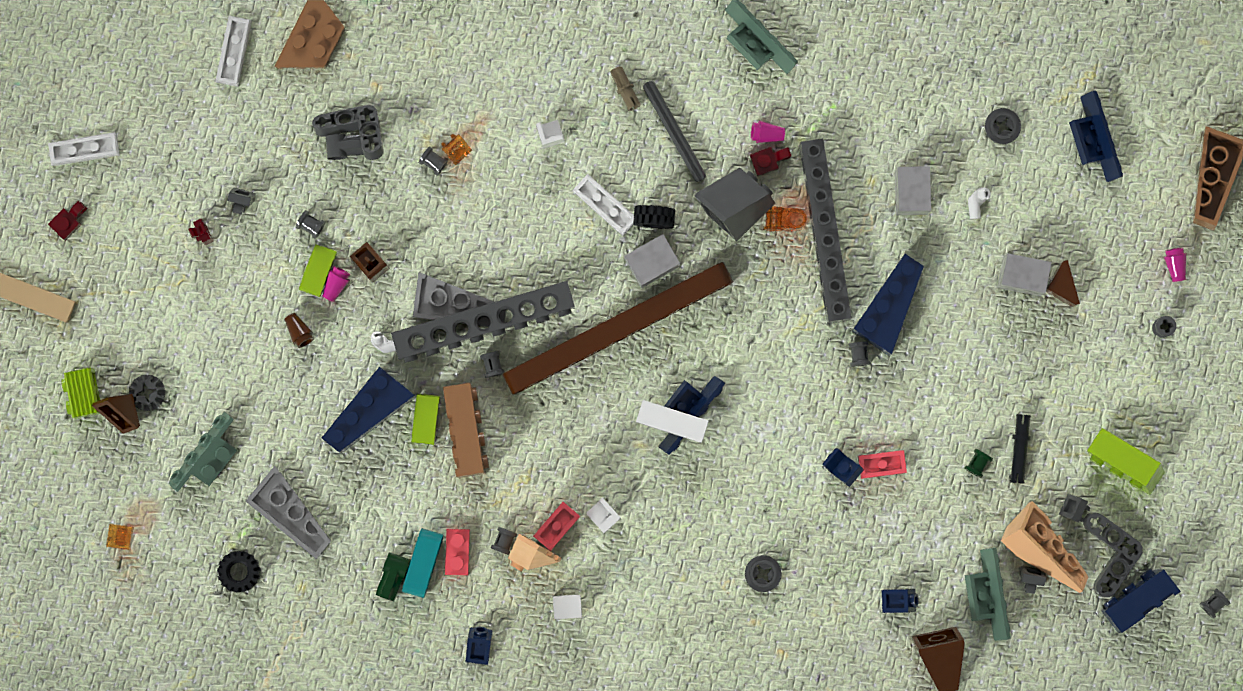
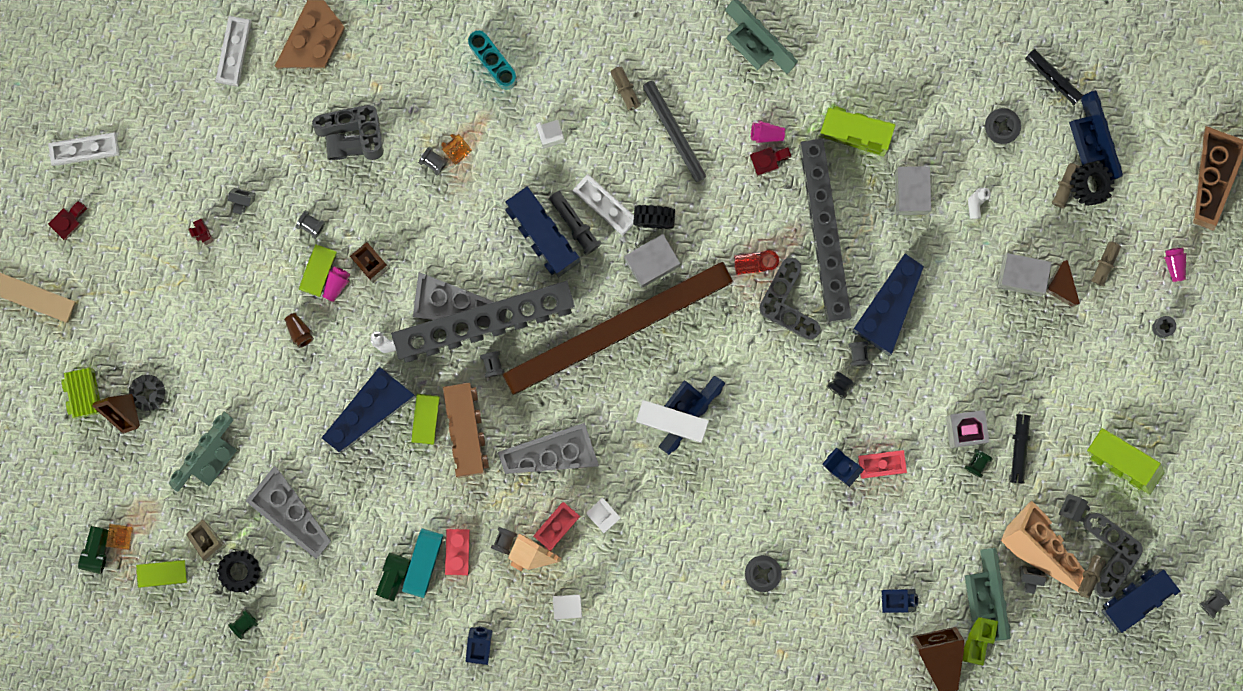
dark grey slope [694,168,776,241] -> none
clear orange piece [763,206,807,231] -> none
none -> dark green piece [78,526,111,574]
none -> lime slope [136,560,187,588]
none -> dark tan slope [186,519,226,561]
none -> dark green bush [228,609,259,640]
none -> teal beam [468,30,517,90]
none -> light grey wing [498,423,599,474]
none -> dark blue wedge [504,186,580,278]
none -> dark grey pin [548,190,602,255]
none -> clear red piece [734,250,779,275]
none -> dark grey beam [759,258,820,340]
none -> lime wedge [819,106,896,157]
none -> black wheel [826,371,855,399]
none -> flat silver piece [946,410,989,449]
none -> lime slope [963,617,998,666]
none -> black pin [1025,49,1084,106]
none -> dark tan axle [1052,163,1080,209]
none -> black tyre [1070,163,1115,206]
none -> dark tan axle [1078,555,1106,598]
none -> dark tan axle [1091,241,1121,287]

